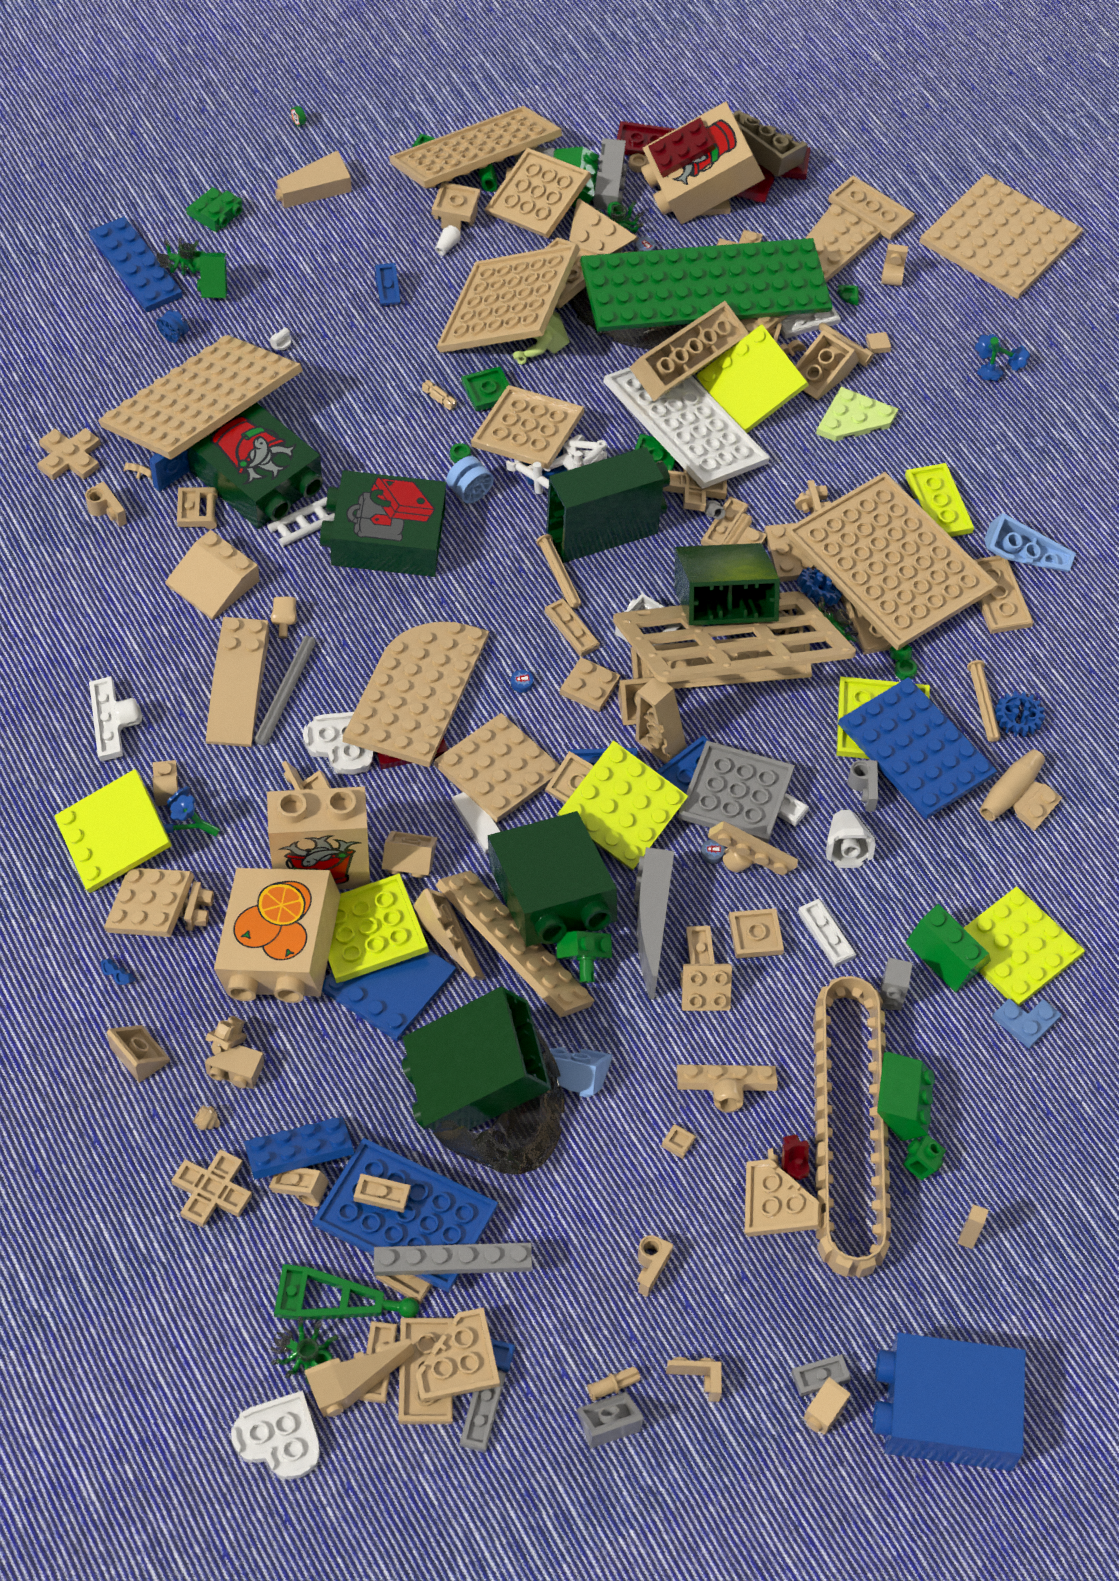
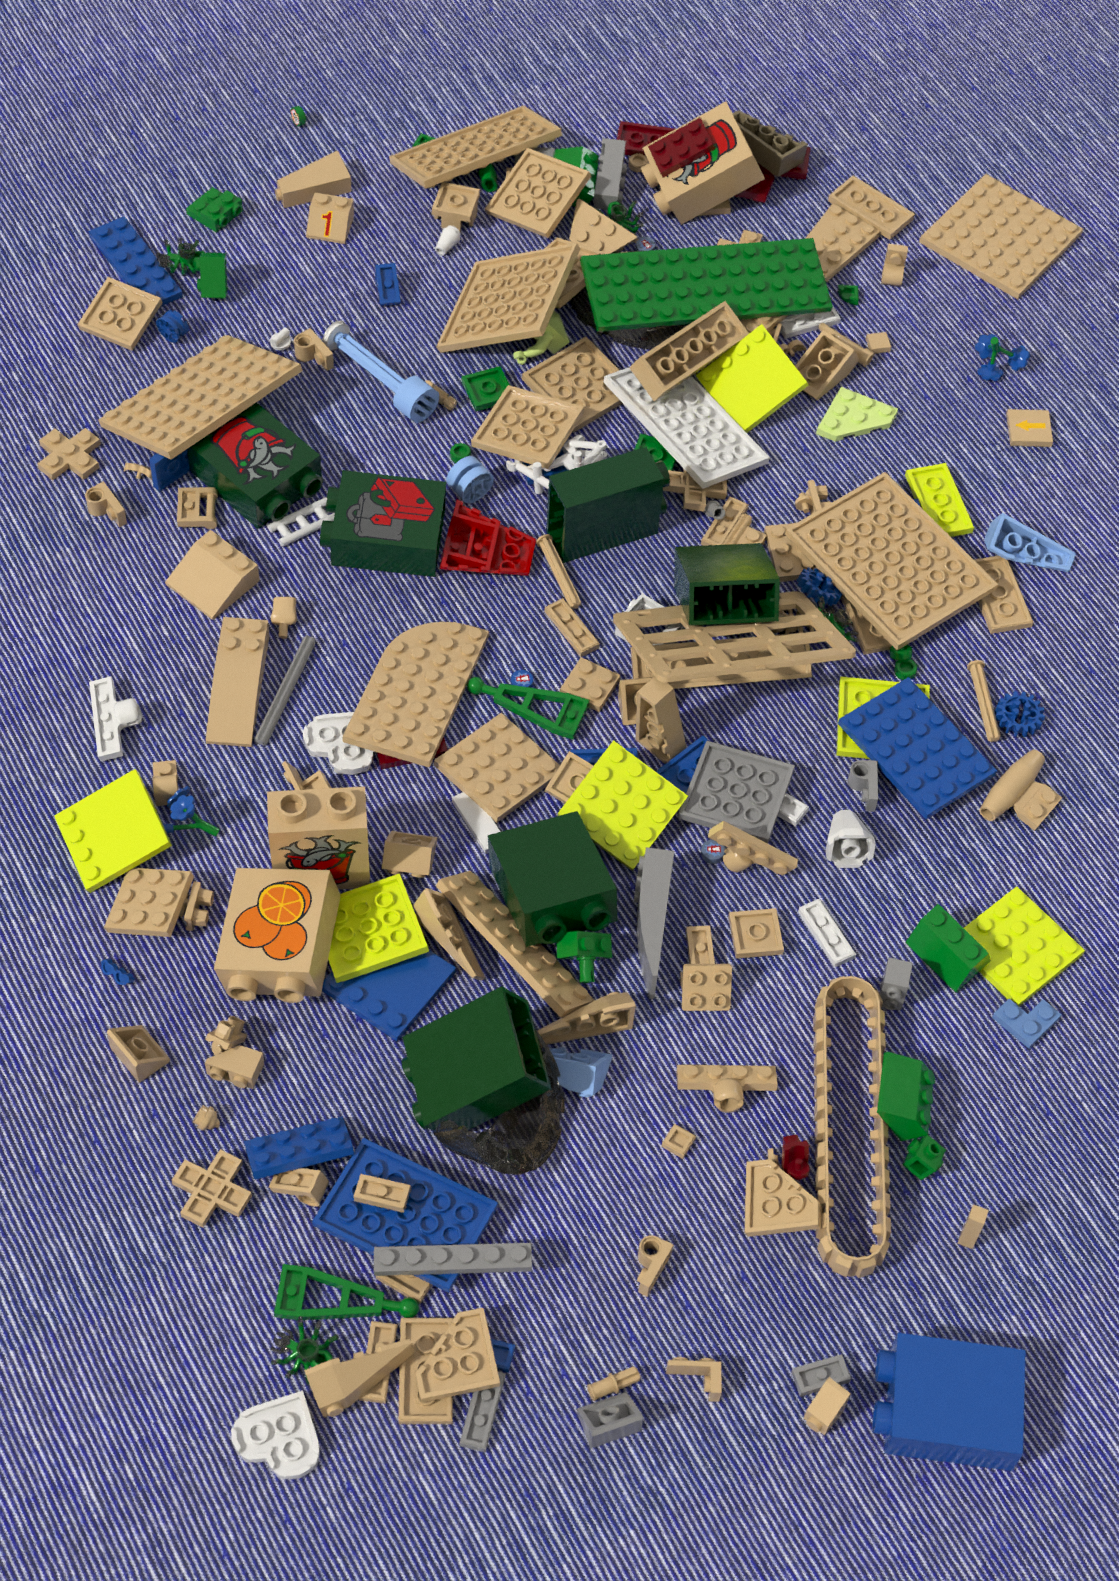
none -> tan plate [77,277,163,351]
none -> tan plate [294,328,334,371]
none -> tan slope [306,193,354,244]
none -> light blue piece [323,320,439,423]
none -> red wedge [440,499,536,576]
none -> green plate [467,677,590,740]
none -> tan plate [522,337,622,433]
none -> tan wedge [537,992,636,1045]
none -> tan tile [1006,409,1053,447]

